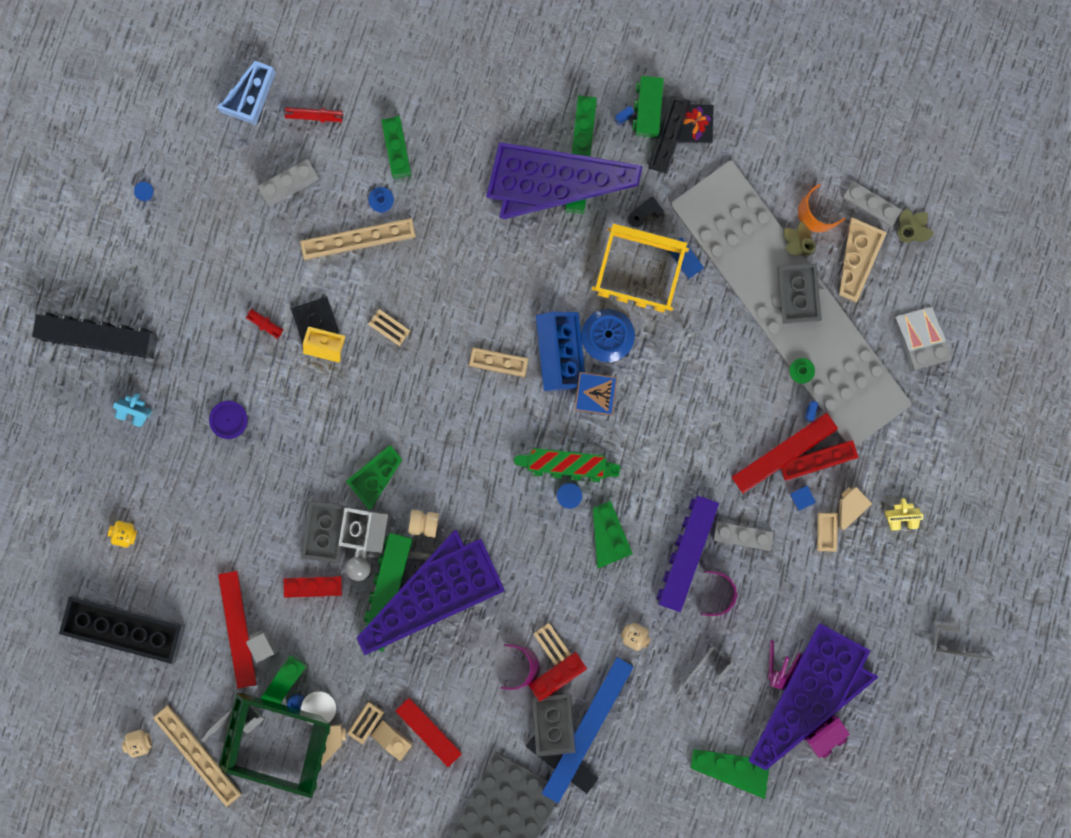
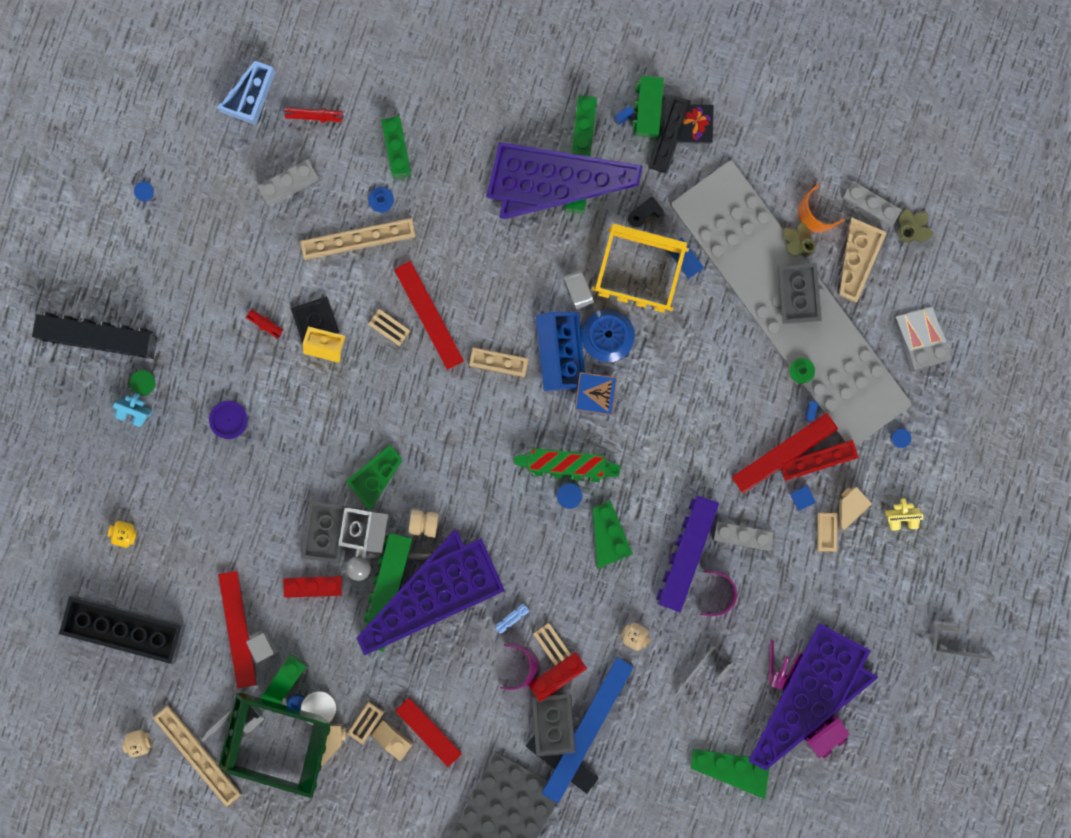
none -> green piece [129,370,156,396]
none -> red tile [394,261,464,371]
none -> light blue axle [495,604,529,634]
none -> light grey beam [563,269,594,310]
none -> blue tile [891,429,911,448]

